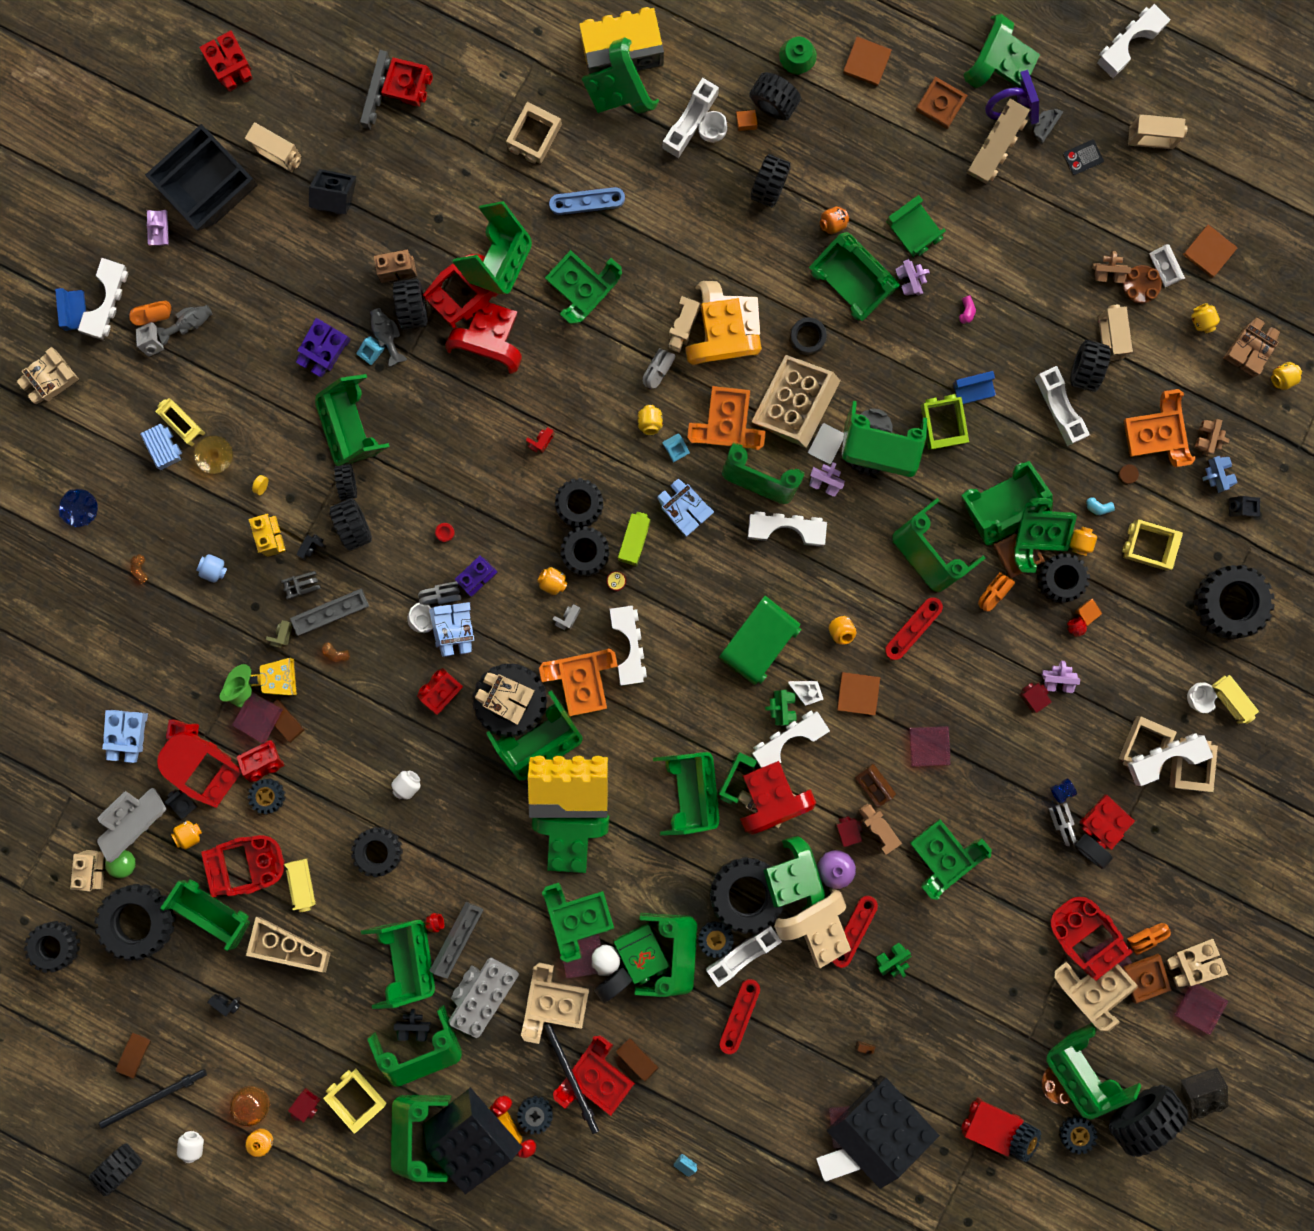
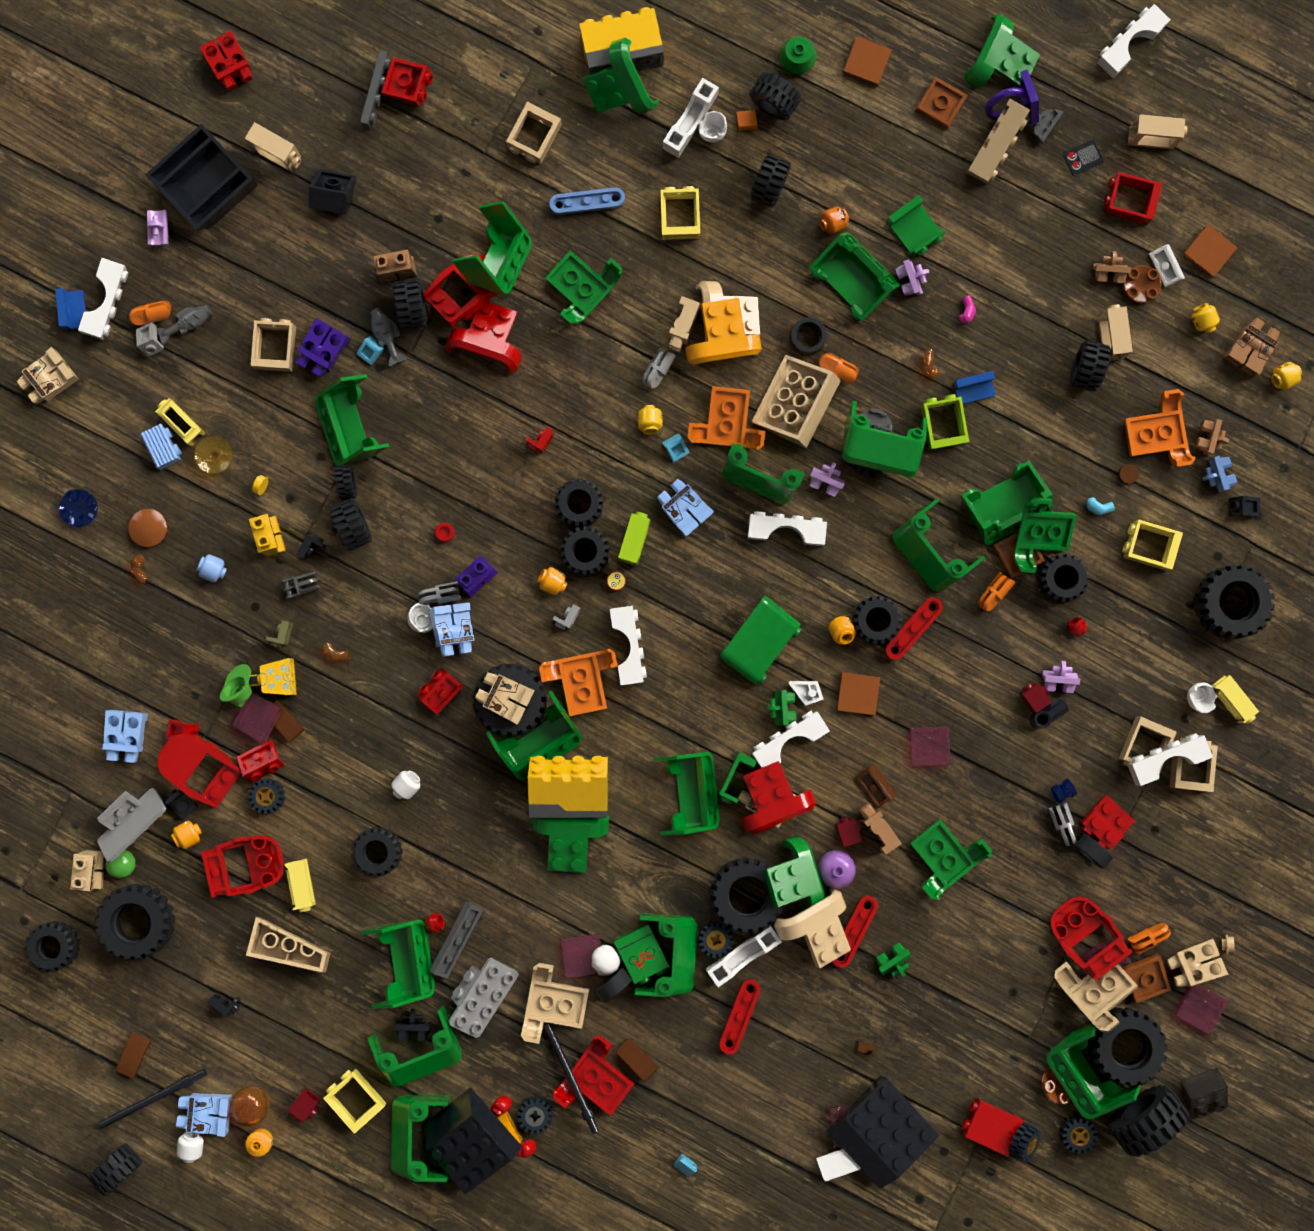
green windscreen [161,879,250,951] -> none
dark grey plate [290,589,370,636] -> none
green piece [542,883,615,963] -> none
white sticker [808,423,844,464] -> none
white arch [1035,366,1090,446] -> none
light orange head [1070,527,1097,556] -> none
orange slope [1075,599,1102,626] -> none
none -> dark orange dish [128,509,168,547]
none -> light blue hips [176,1093,232,1137]
none -> tan window [251,318,296,372]
none -> light yellow window [660,186,700,240]
none -> orange arm [819,353,859,384]
none -> black tyre [852,596,902,645]
none -> clear orange arm [924,350,939,378]
none -> black piece [1029,697,1069,729]
none -> black tyre [1088,1007,1168,1087]
none -> red window [1103,172,1162,225]
none -> tan plate [1221,935,1235,954]

